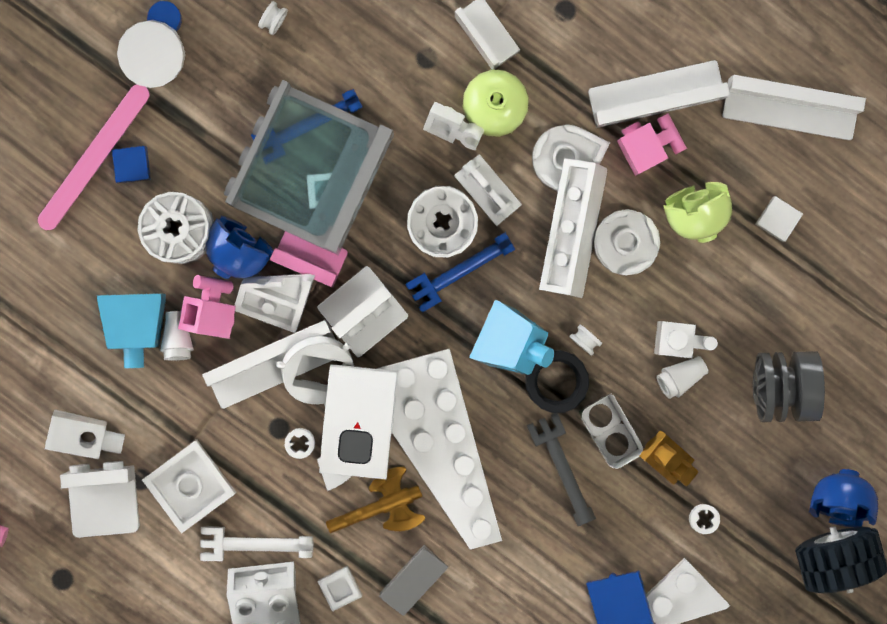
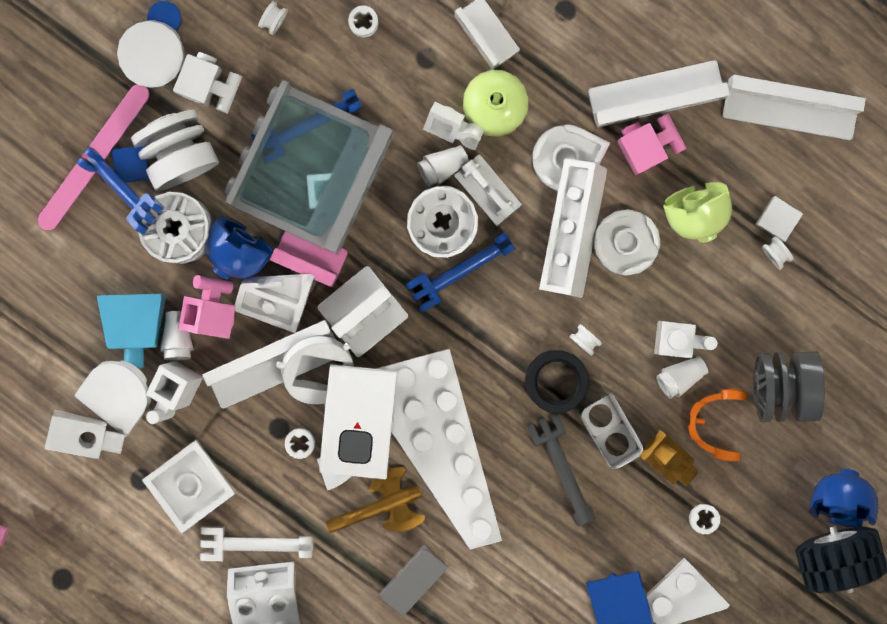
white bracket [60,461,140,538] -> none
white tile [318,566,362,612] -> none
torso [469,300,554,375] -> none
none -> white tile [74,361,151,438]
none -> blue hinge [76,146,164,235]
none -> white wheel [131,110,219,192]
none -> white brick [146,361,203,424]
none -> white brick [173,52,242,114]
none -> white bush [348,5,379,38]
none -> white cone [417,145,469,187]
none -> orange piece [688,388,748,461]
none -> white bush [762,236,794,270]

